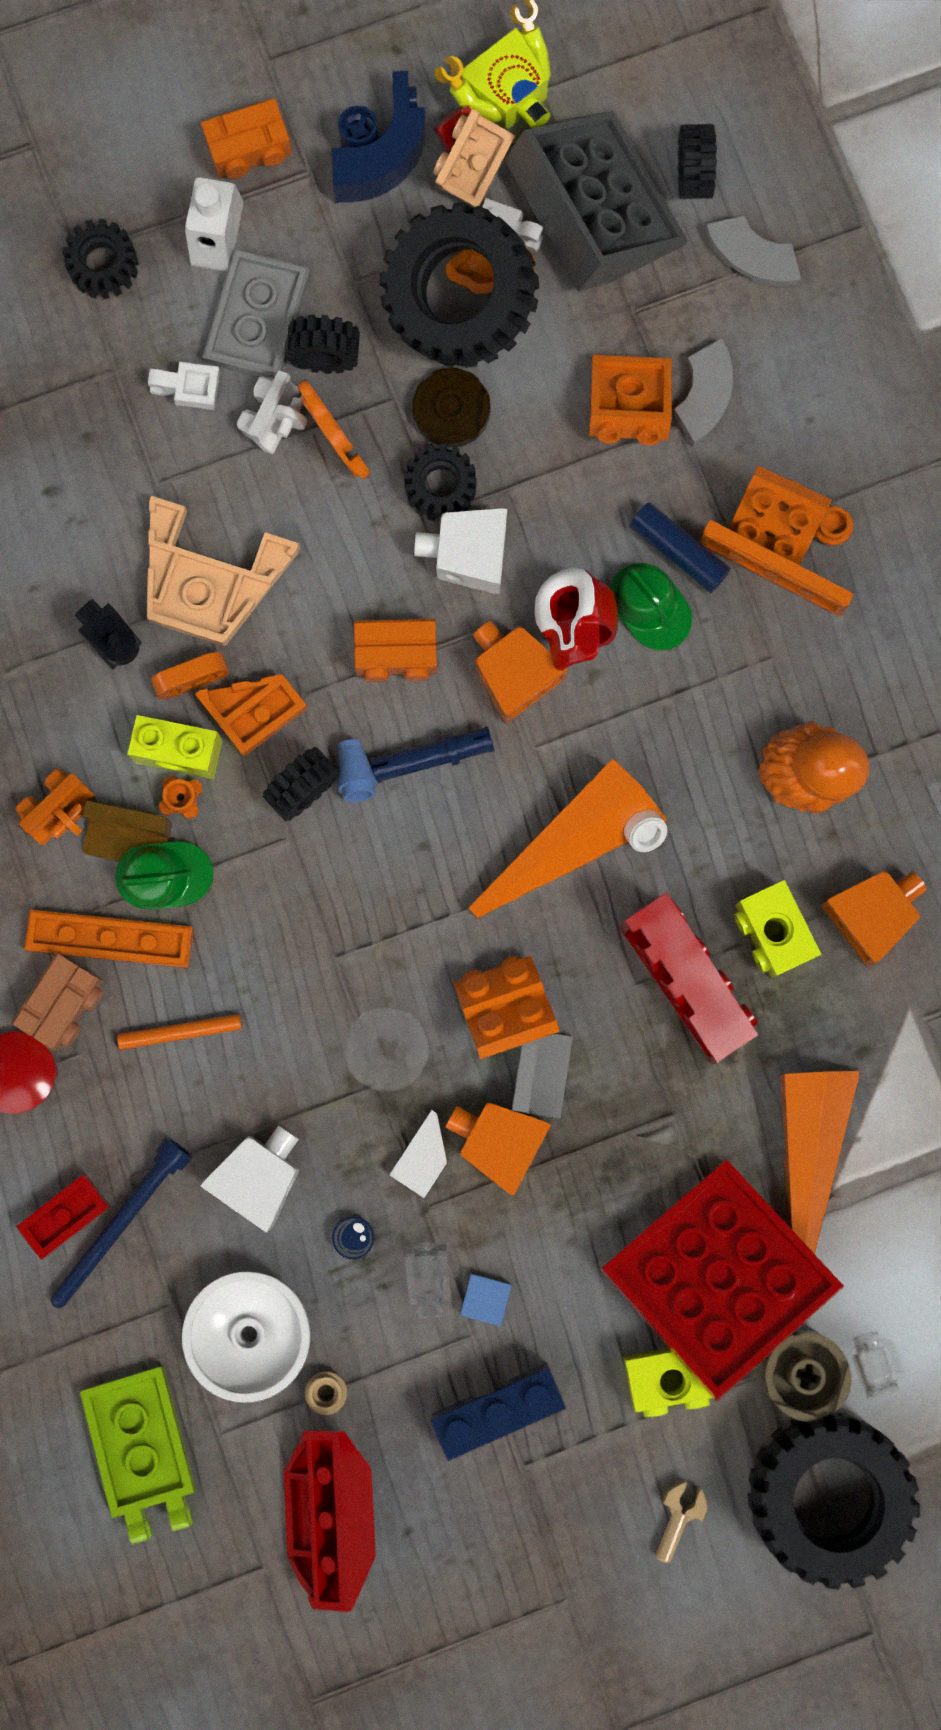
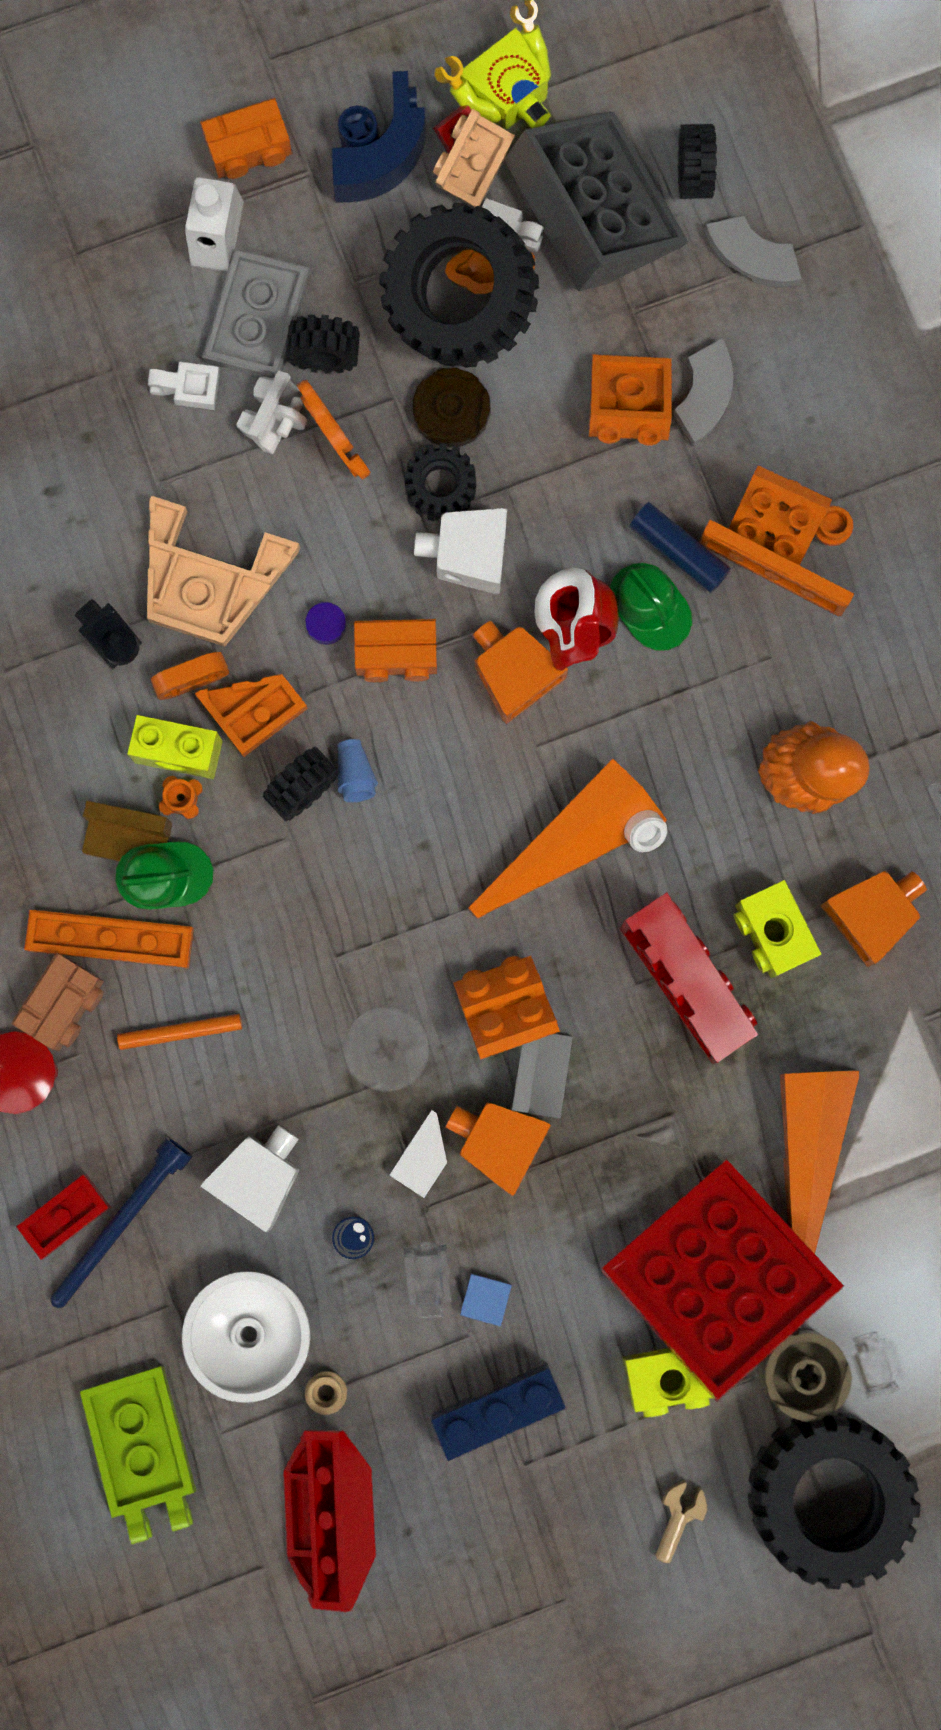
orange hips [15,768,95,847] -> none
black tyre [62,219,139,299] -> none
dark blue pin [370,726,495,783] -> none
none -> dark purple tile [305,602,346,645]

